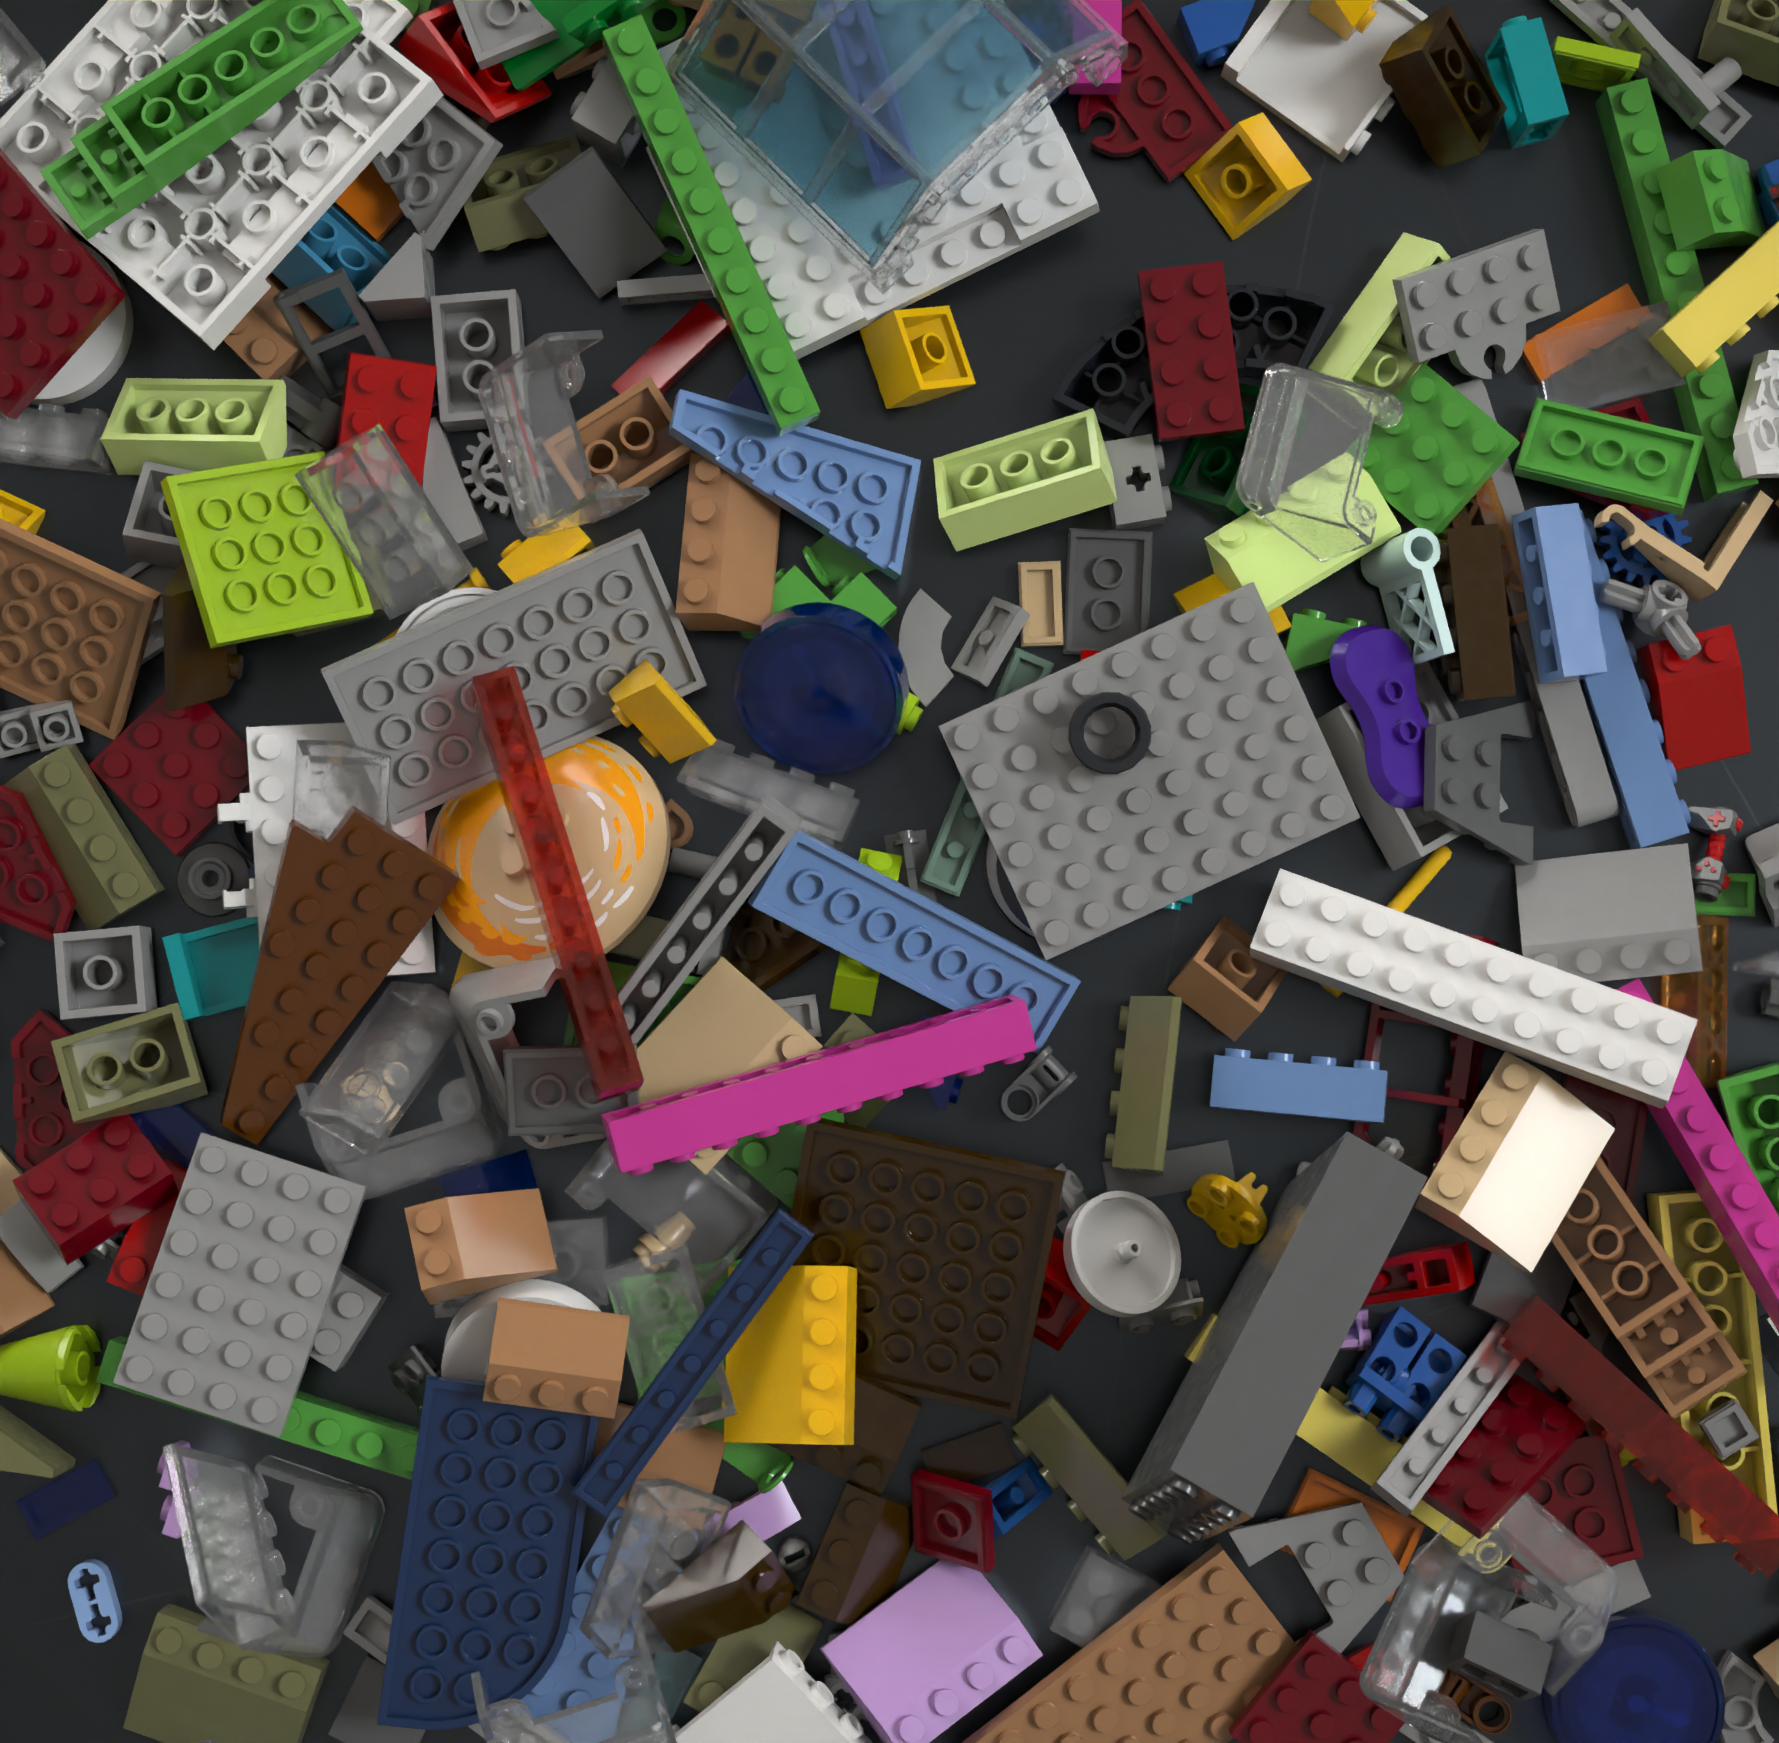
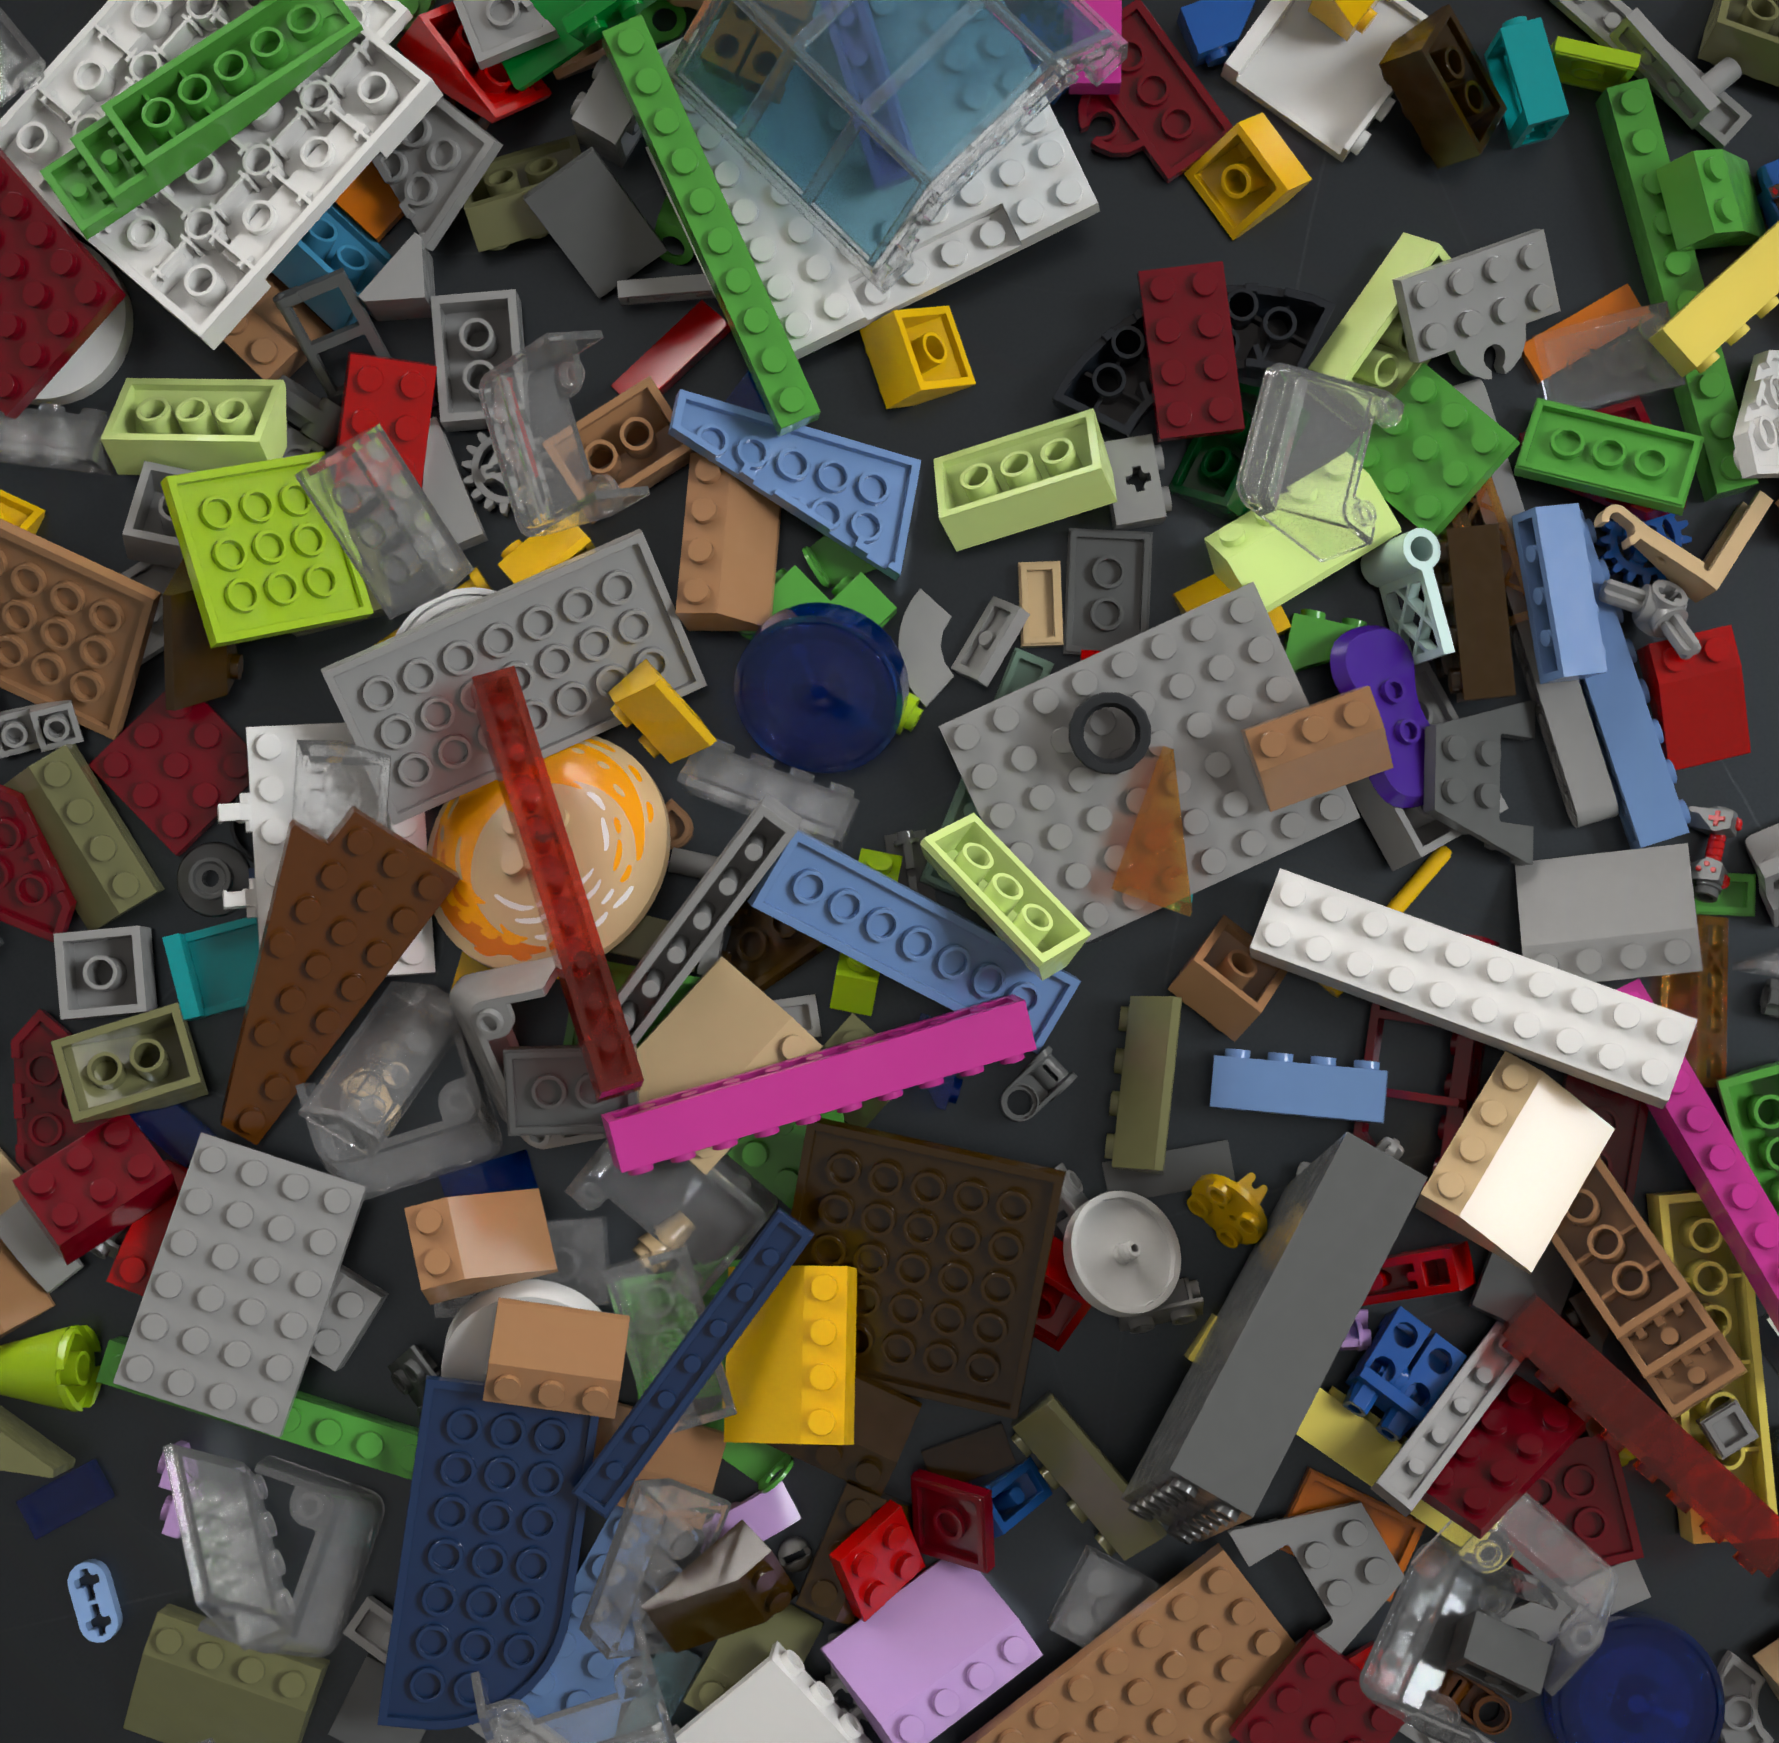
none -> red plate [829,1500,925,1622]
none -> yellowish green slope [920,812,1091,981]
none -> clear orange wing [1111,745,1192,917]
none -> medium nougat slope [1240,686,1394,812]

